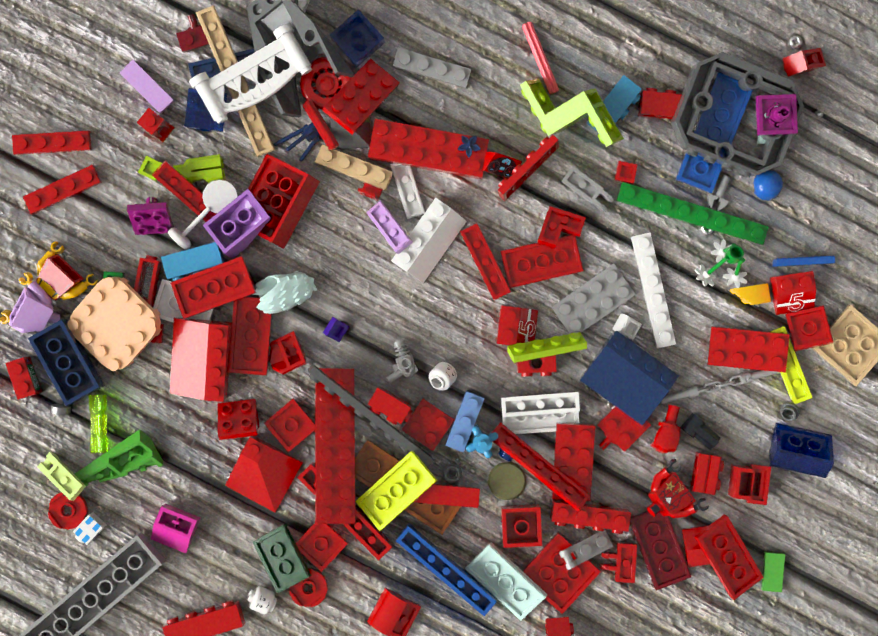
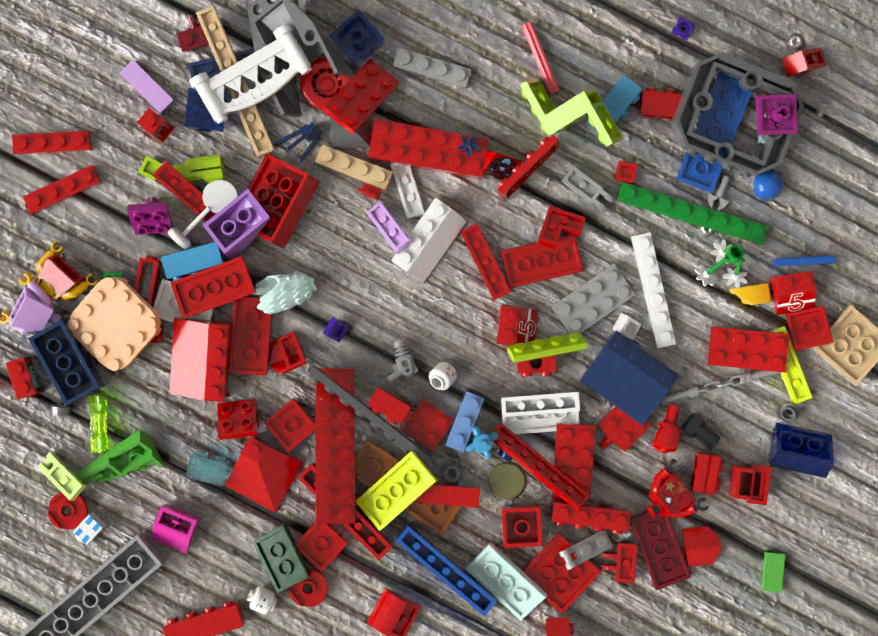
red axle [303,100,339,150] -> none
red plate [694,514,764,600] -> none
none -> clear light blue brick [185,451,231,486]
none -> dark purple plate [672,18,695,40]

